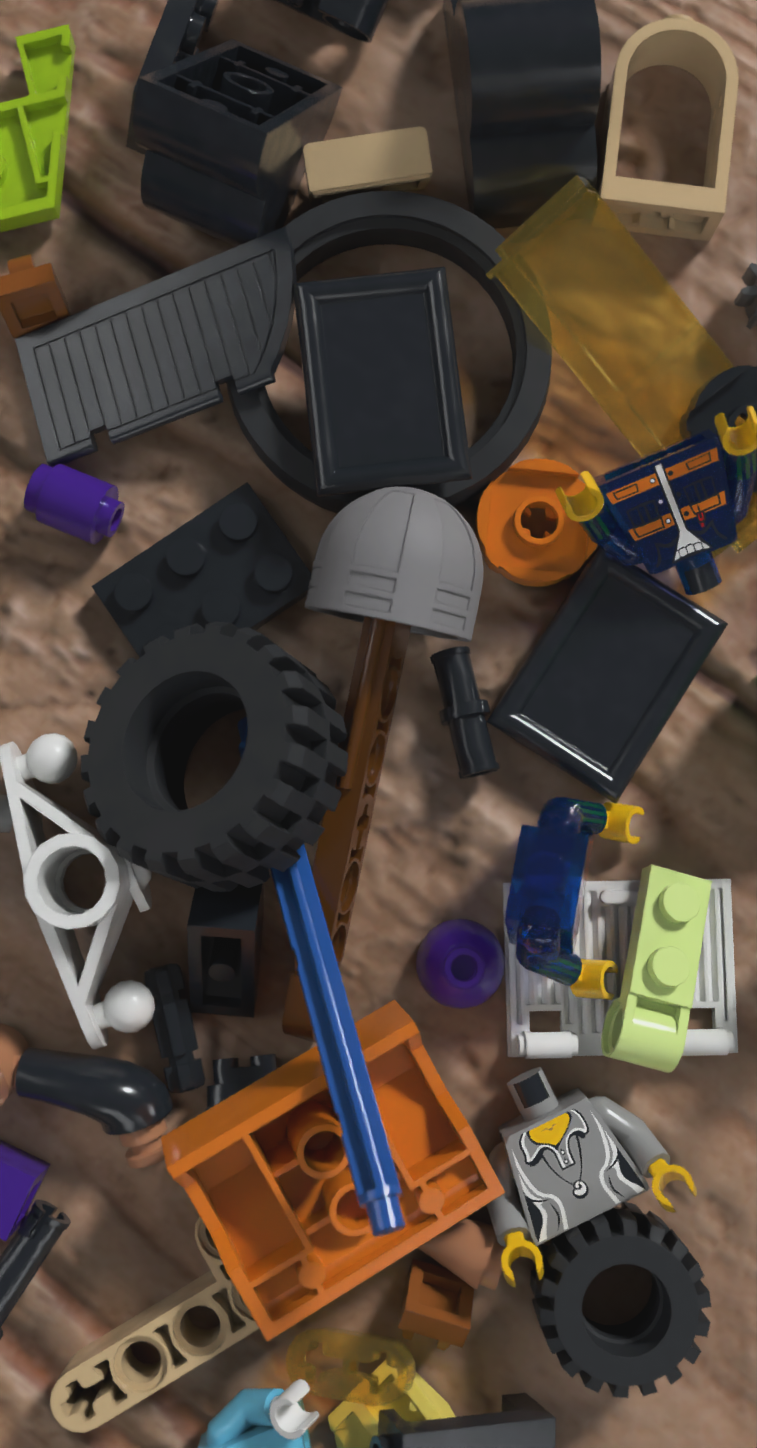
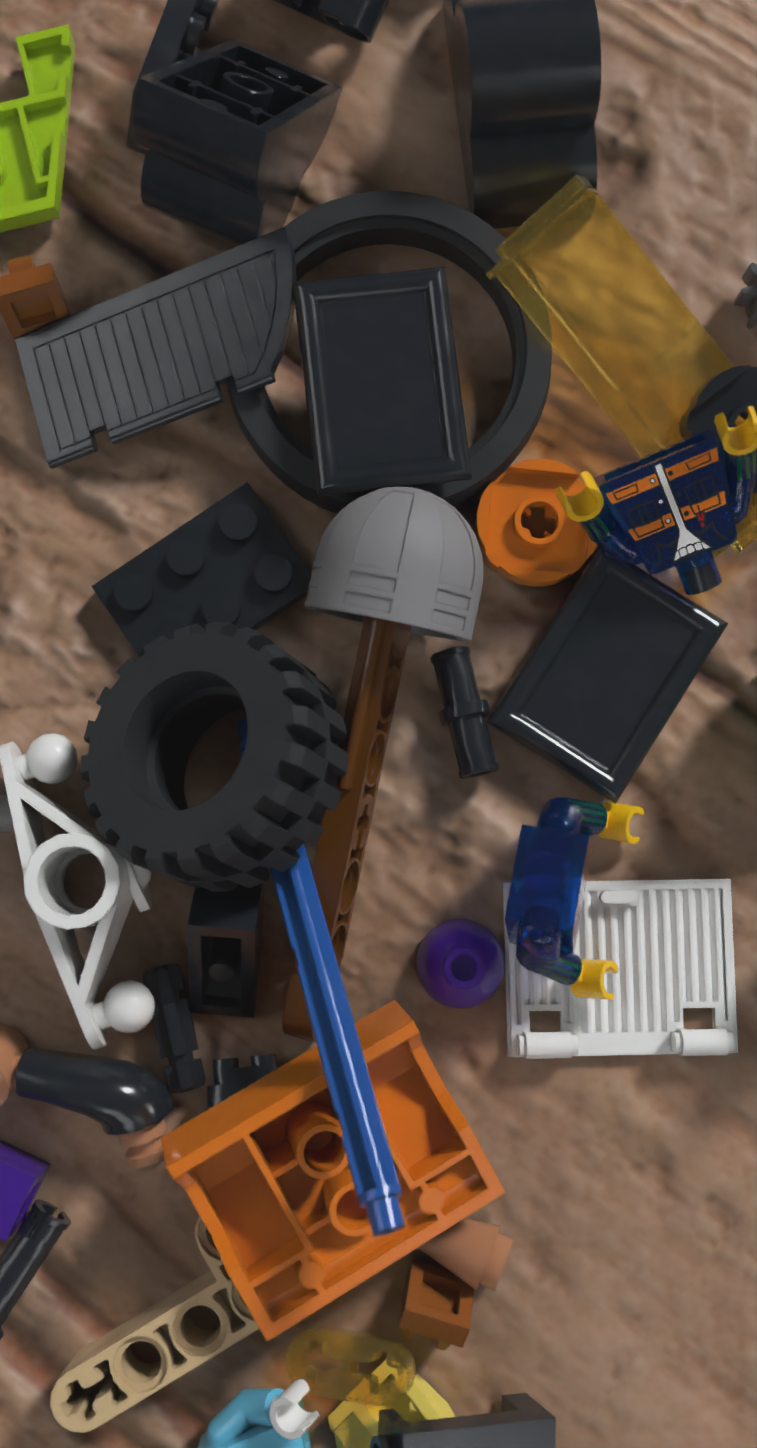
dark purple brick [24,463,124,545] -> none
tan slope [303,126,433,206] -> none
light grey torso [487,1067,697,1287] -> none
black tyre [530,1202,711,1398] -> none
tan window [591,14,739,241] -> none
yellowish green plate [601,864,712,1073] -> none

